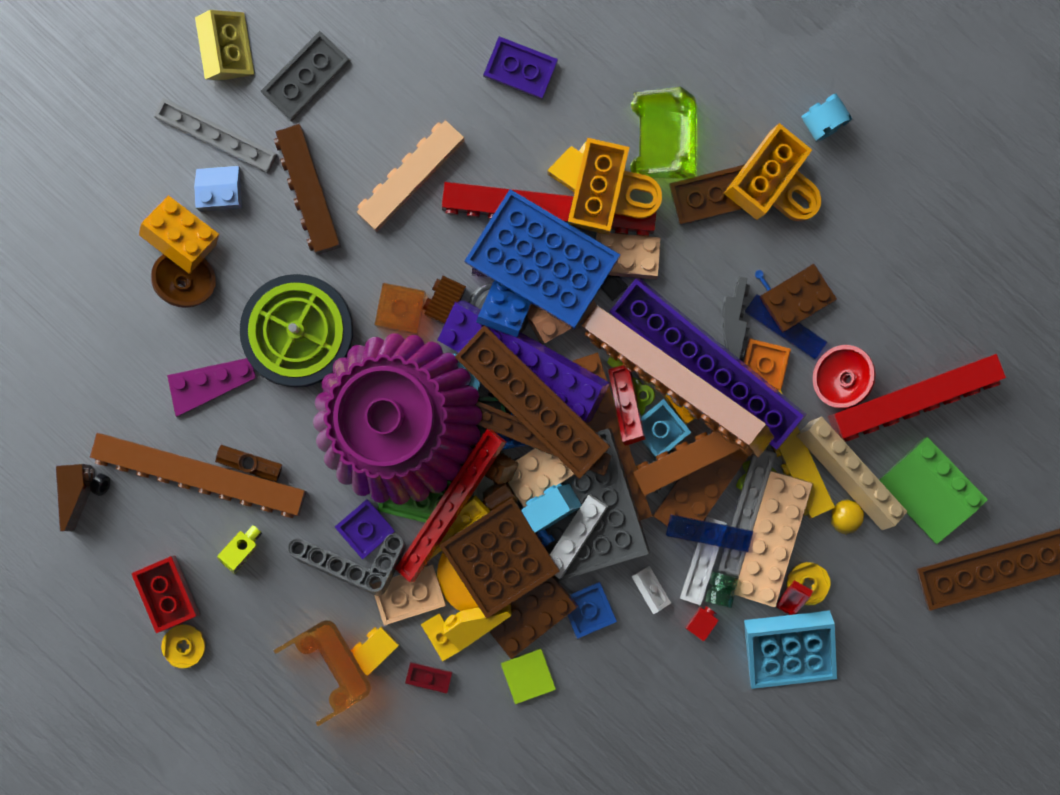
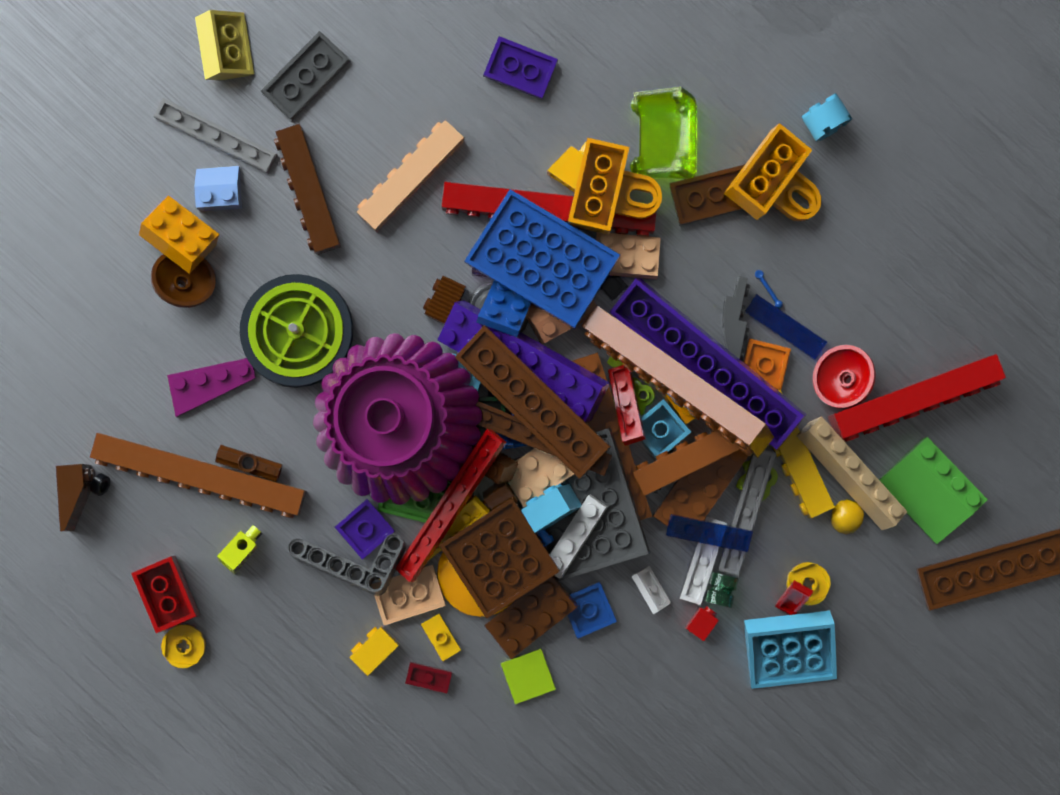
clear orange windscreen [273,620,371,726] -> none
clear orange brick [374,283,426,335] -> none
yellow slope [444,604,511,651] -> none
light nougat plate [734,471,813,607] -> none
reddish brown plate [759,264,837,333] -> none

